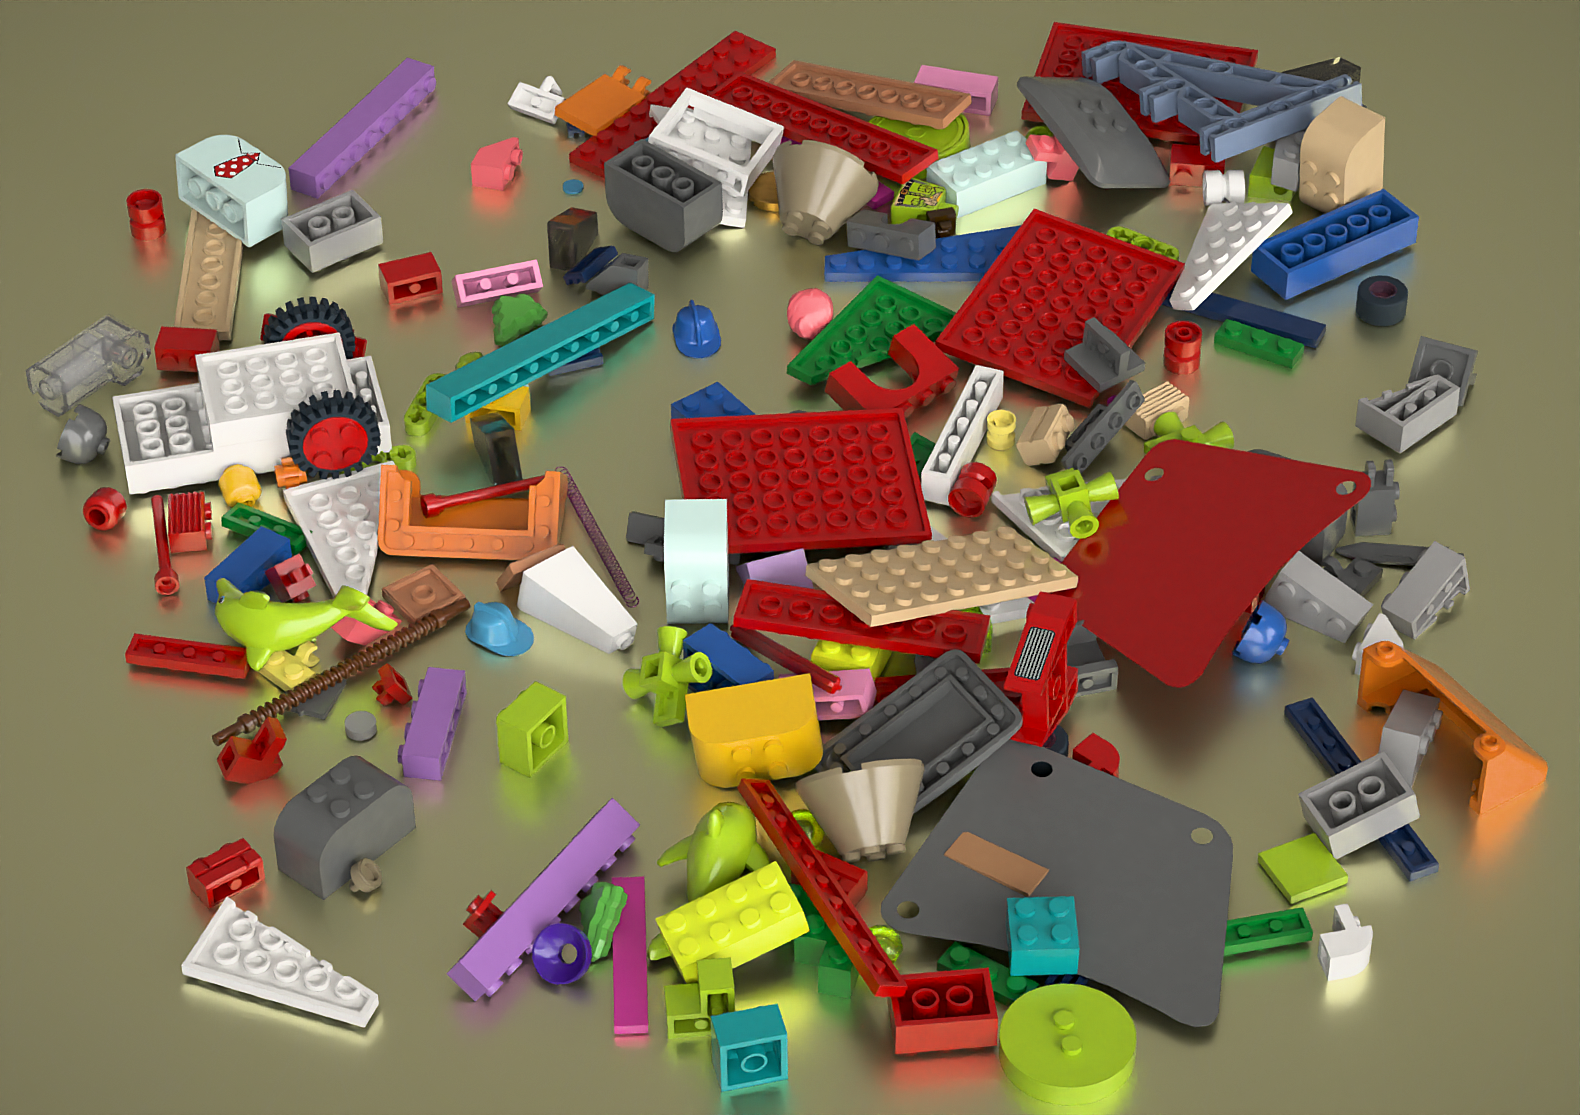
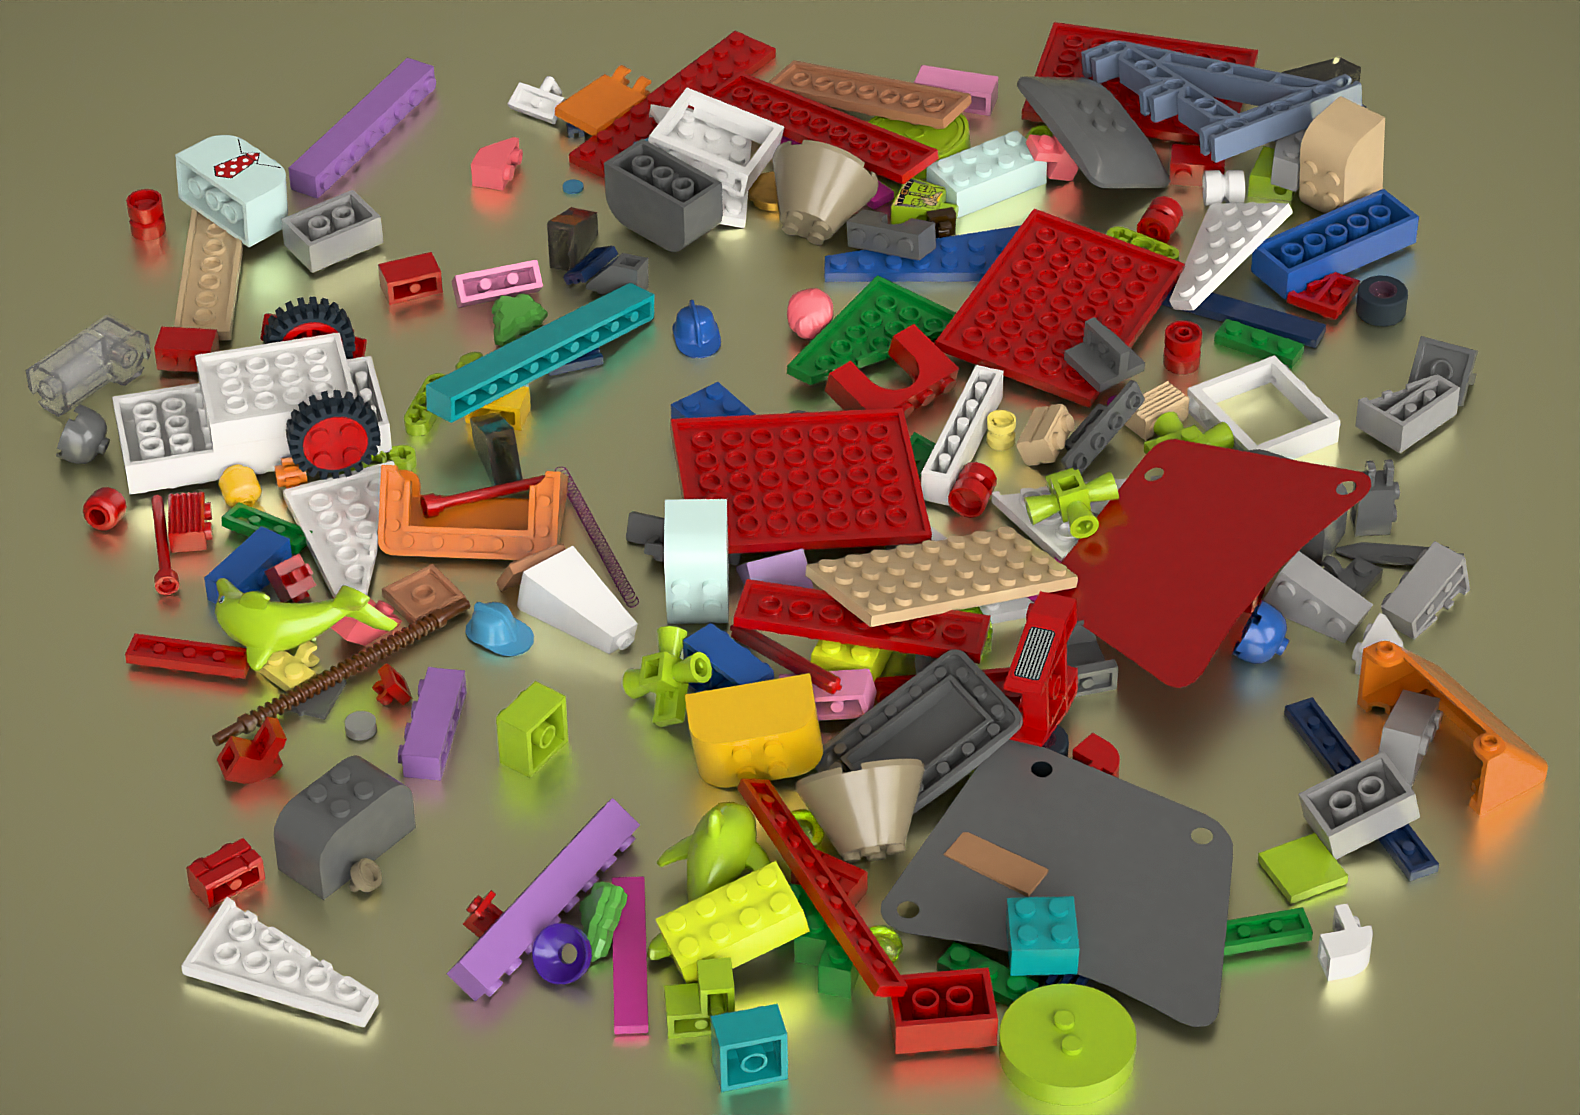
none -> red wheel [1137,196,1183,244]
none -> white window [1187,355,1341,459]
none -> red wing [1287,272,1361,320]

